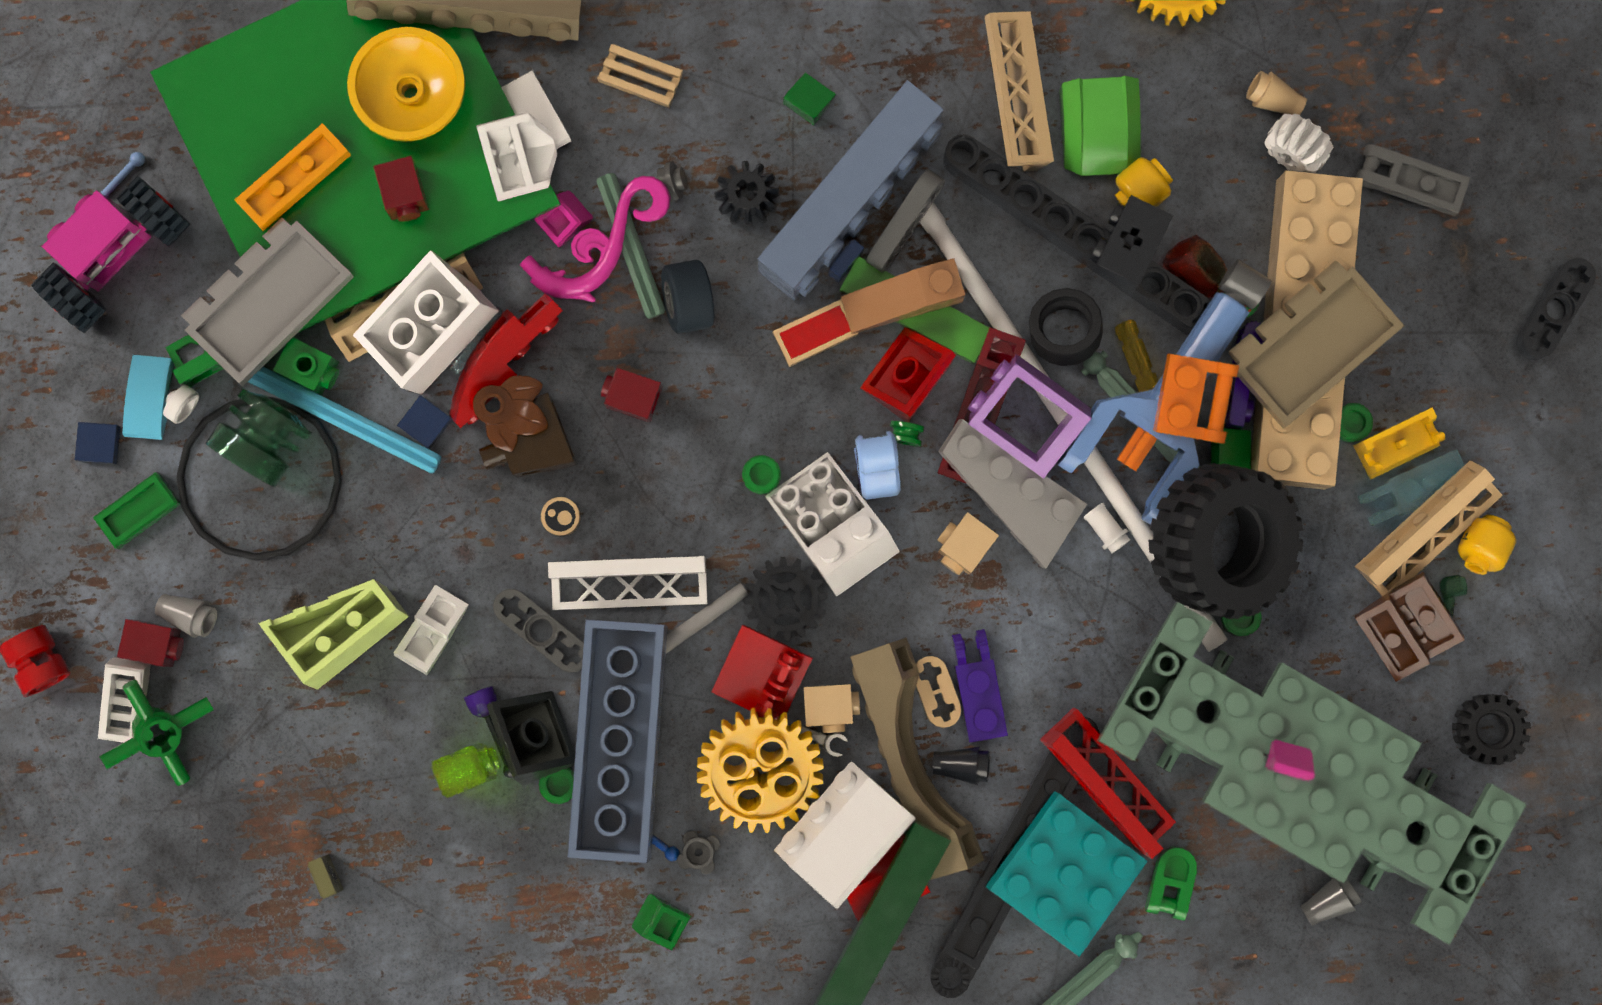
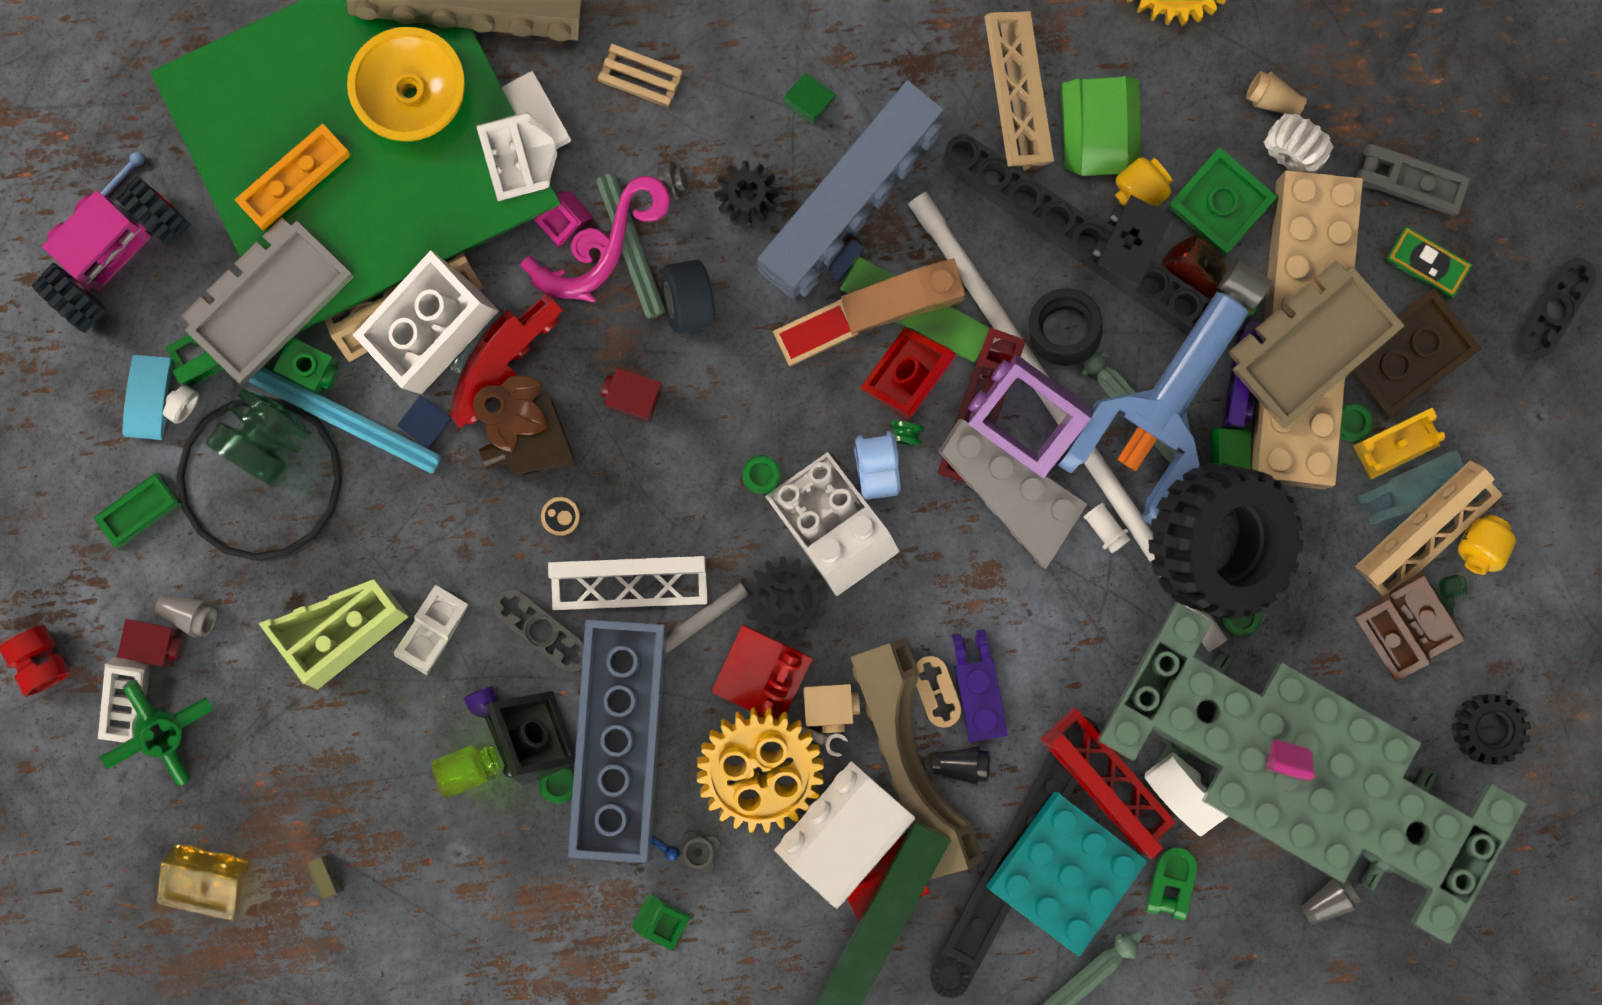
dark blue tile [75,422,120,464] -> none
dark red brick [373,156,429,222] -> none
dark grey beam [866,169,945,273] -> none
tan brick [937,512,999,575] -> none
clear yellow axle [1115,319,1158,392] -> none
orange plate [1153,353,1239,444] -> none
none -> clear yellow bracket [157,845,249,921]
none -> white slope [1145,752,1228,837]
none -> green plate [1167,147,1277,256]
none -> dark brown plate [1350,288,1482,420]
none -> tile [1384,226,1473,299]

